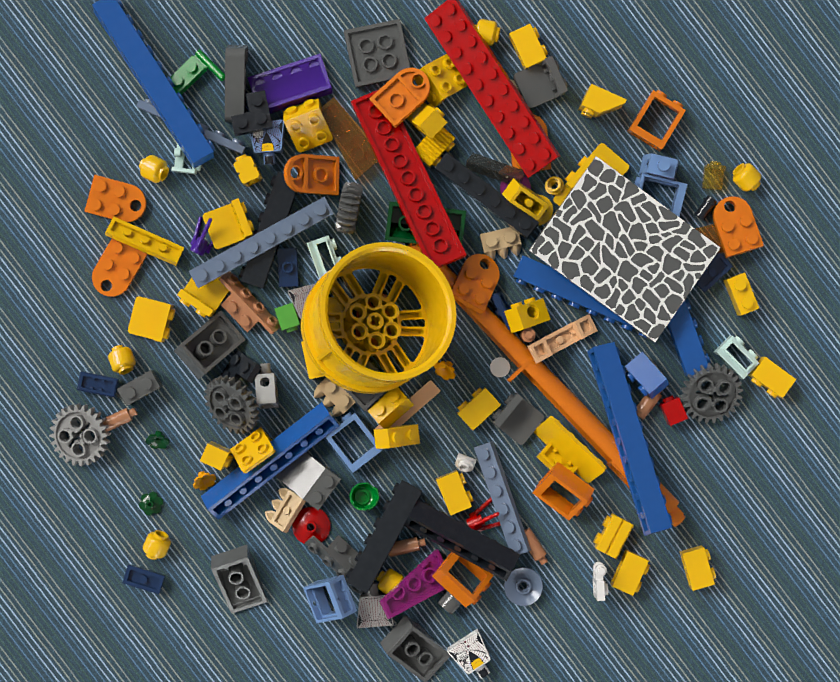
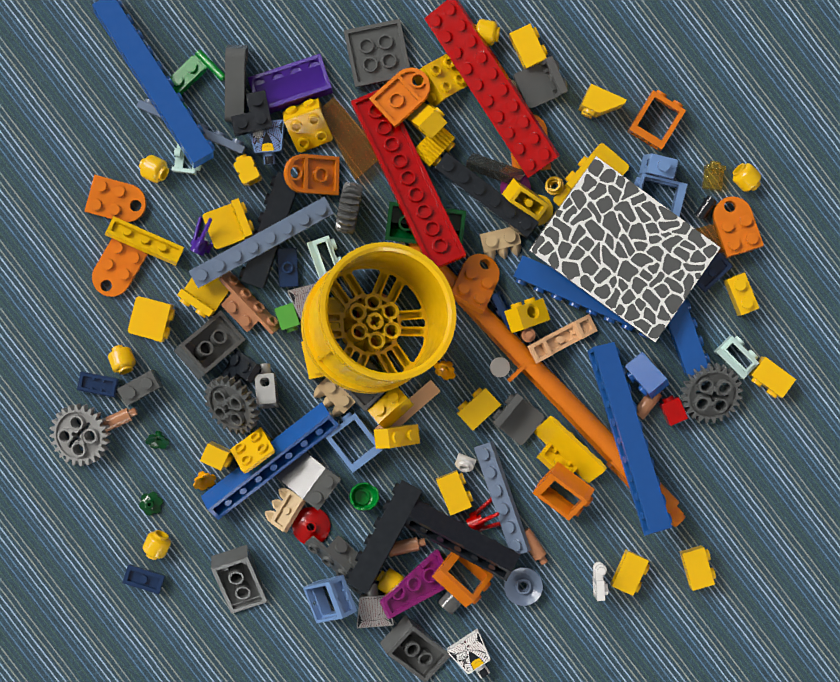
yellow brick [593,513,634,559] -> none

